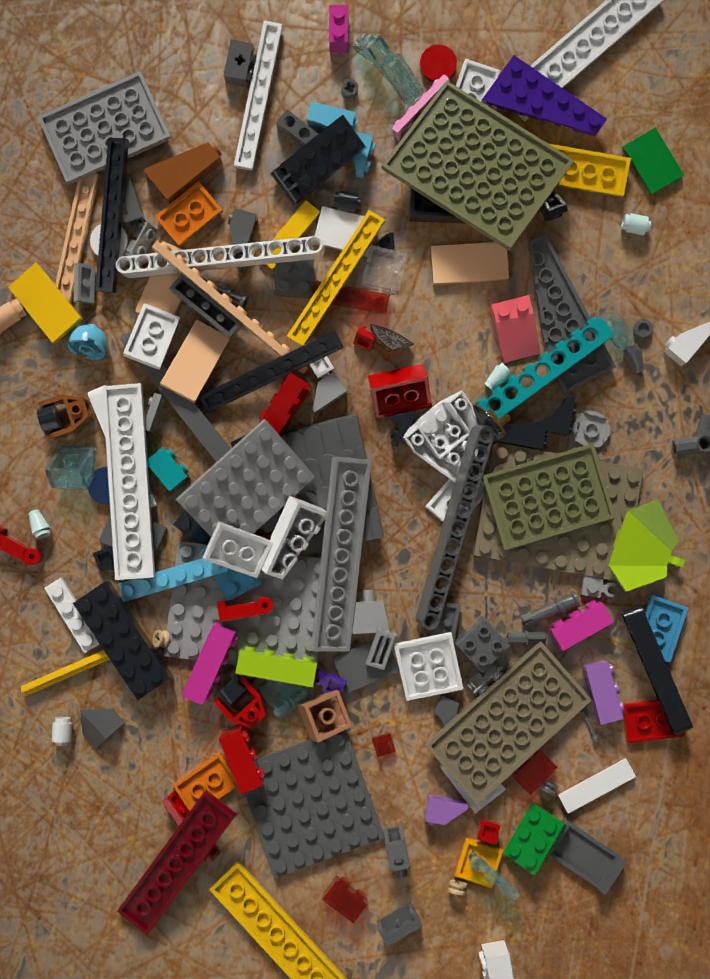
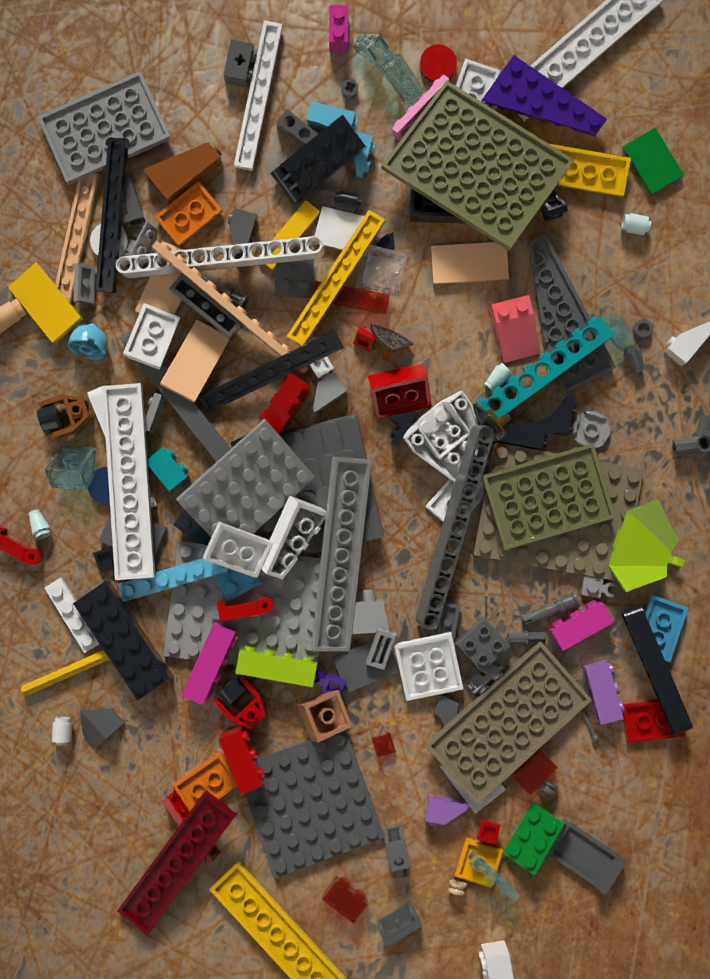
tan bush [153,630,170,648] -> none
clear light blue hinge [258,680,312,719] -> none
white tile [558,758,636,813] -> none

